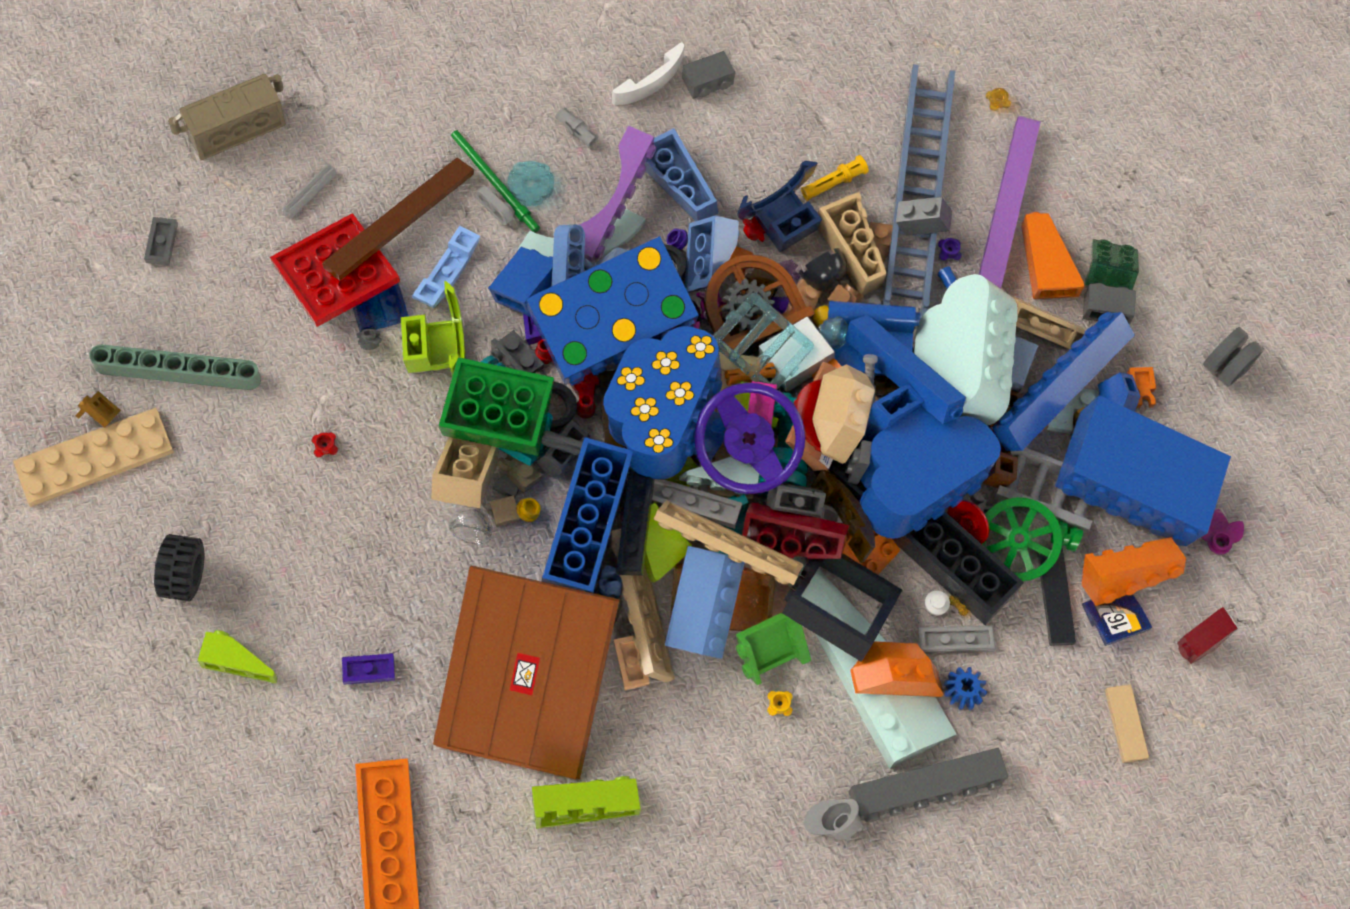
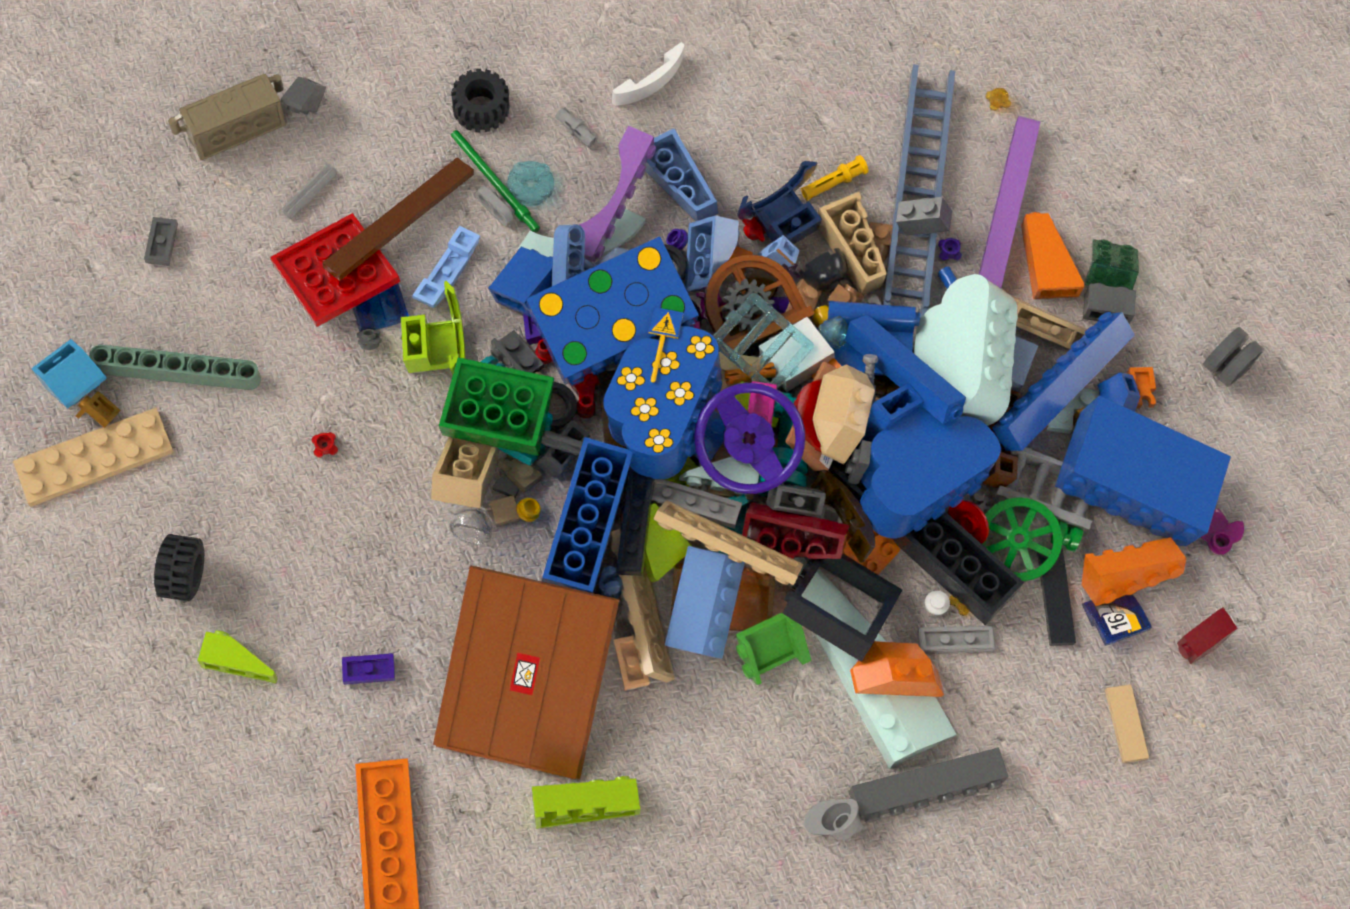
dark grey brick [682,51,735,99] -> none
yellow plate [767,691,793,716] -> none
blue gear [943,667,987,710] -> none
none -> dark azure slope [31,339,107,409]
none -> dark grey slope [281,77,326,115]
none -> black tyre [451,69,510,133]
none -> piece [649,307,683,383]
none -> light blue leg [758,235,800,267]

